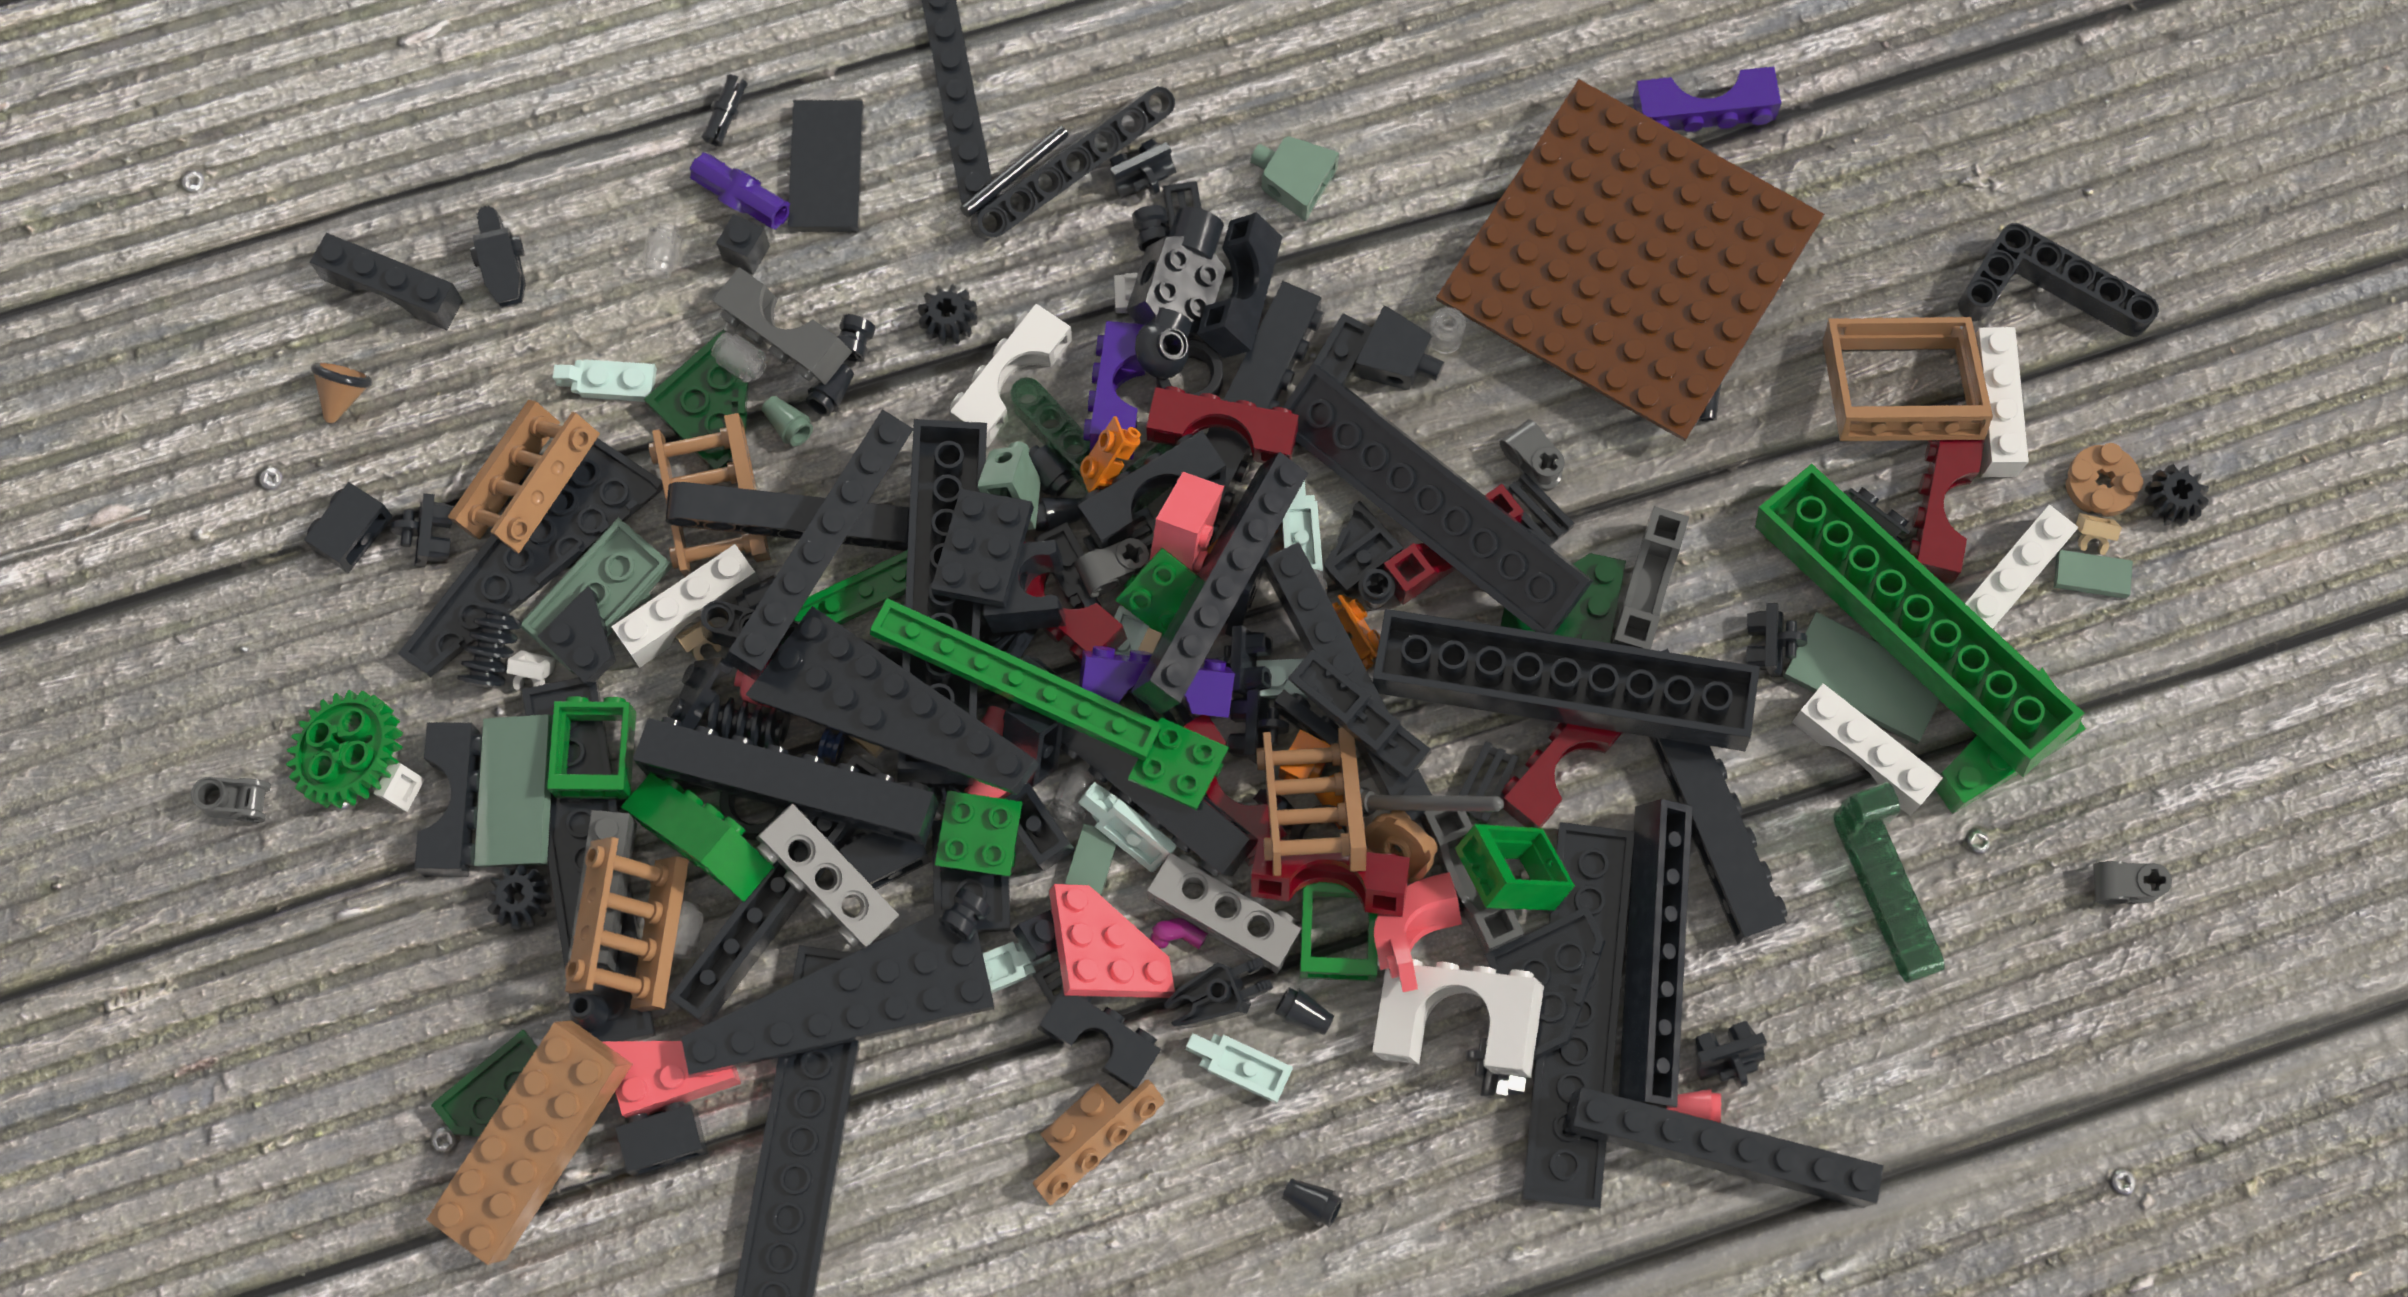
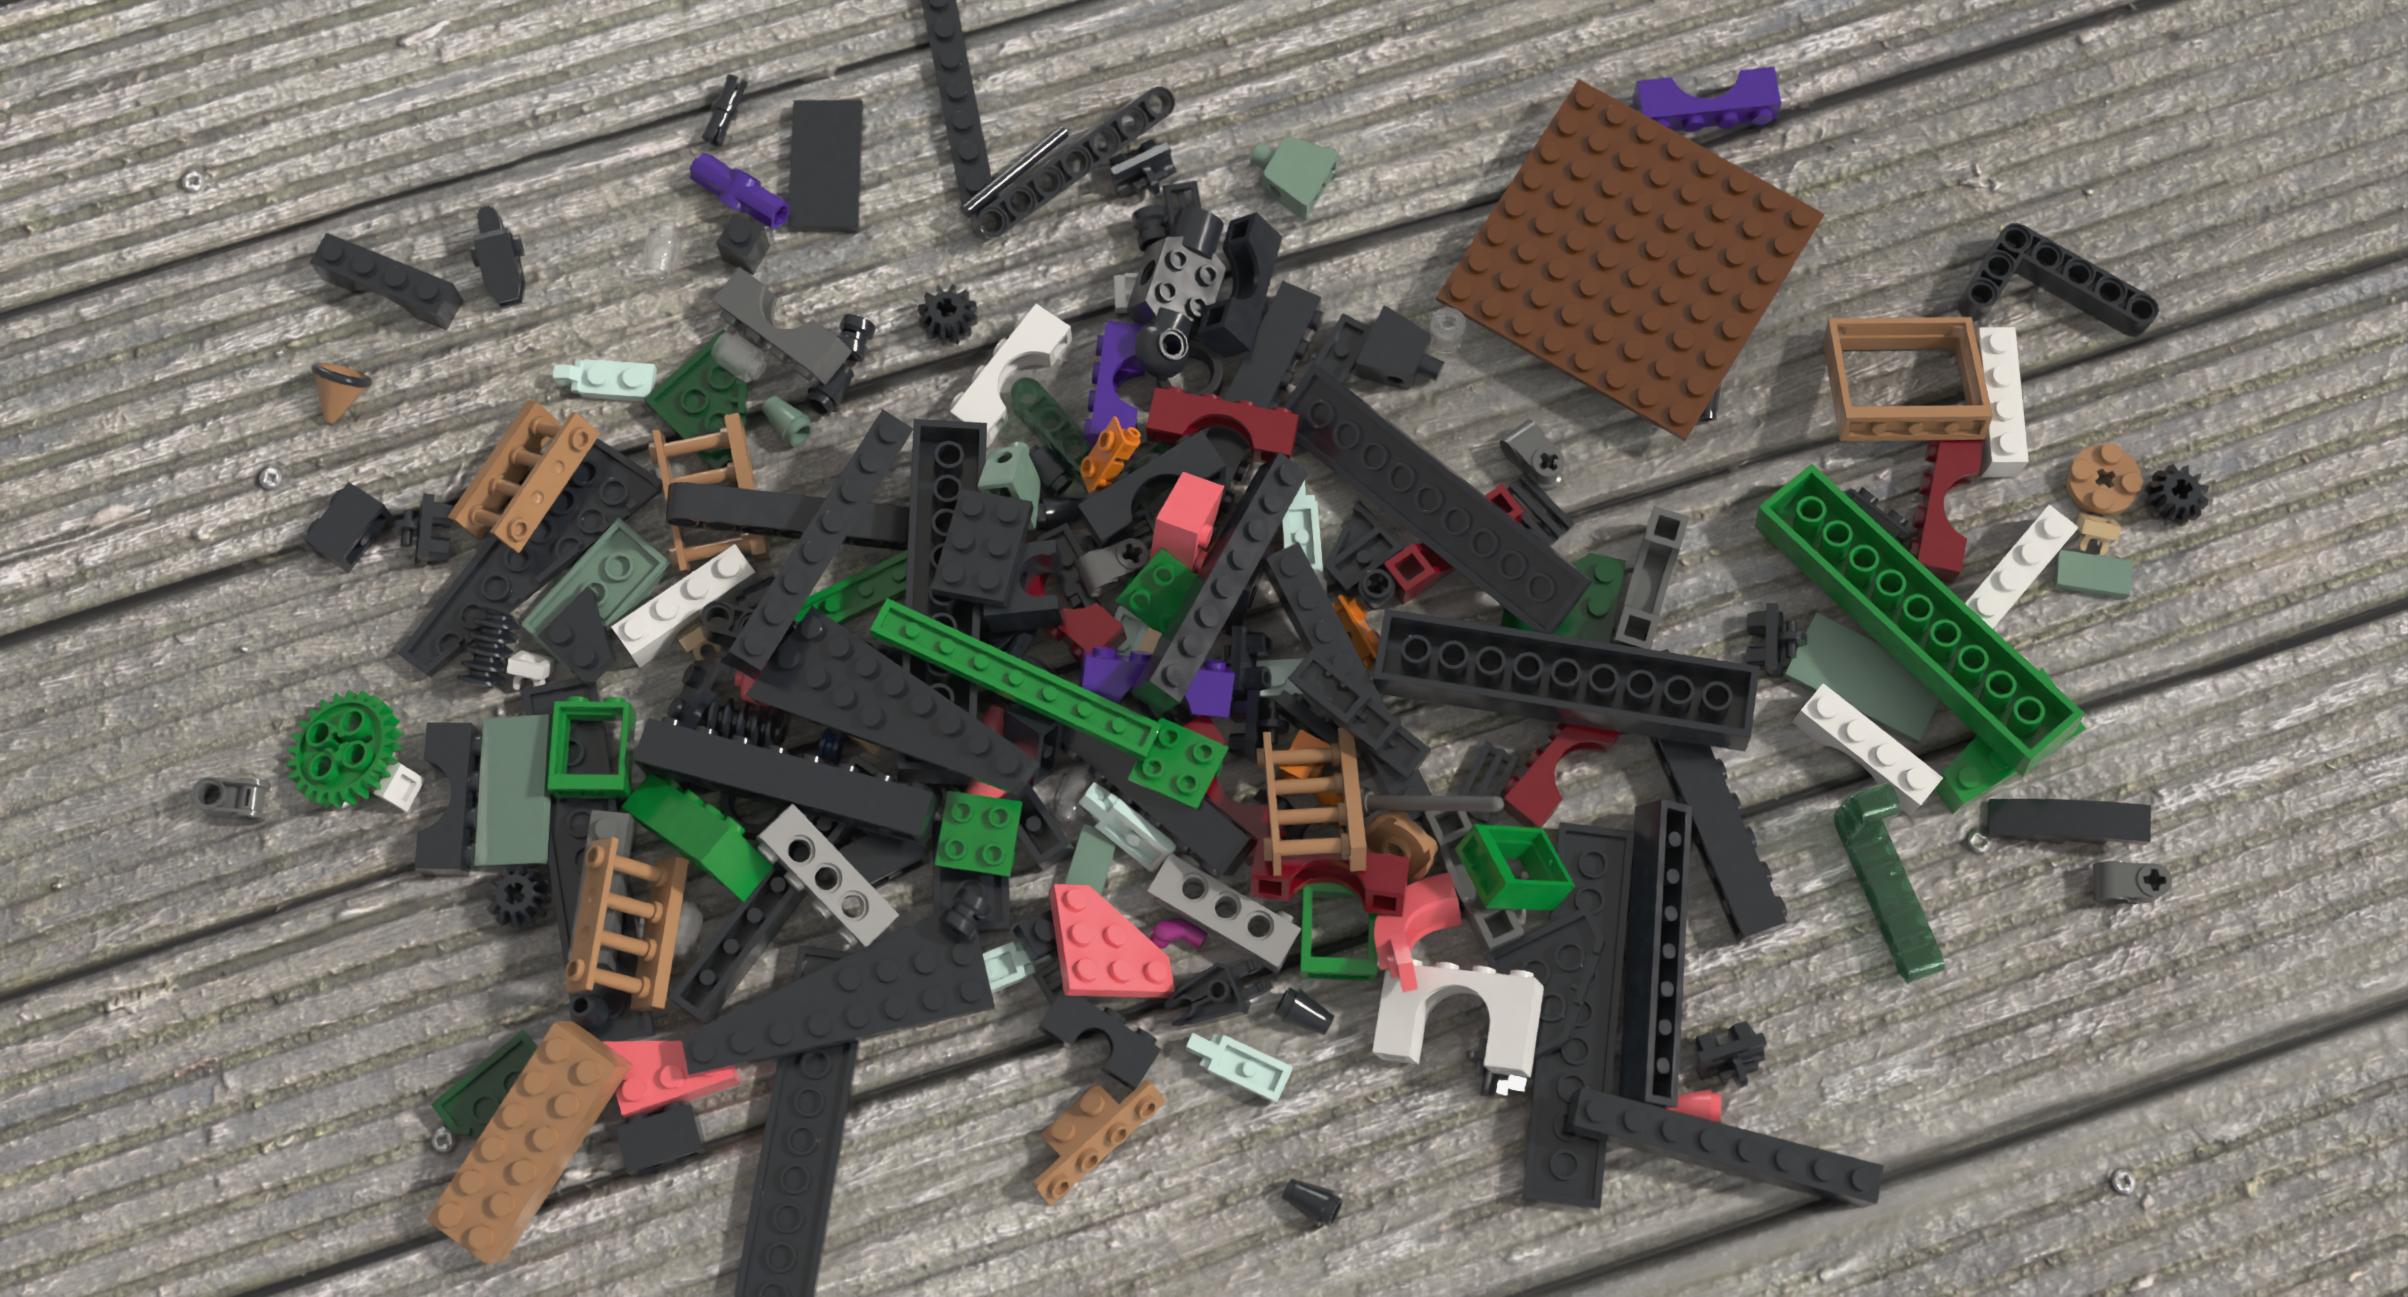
none -> black slope [1987,799,2151,845]

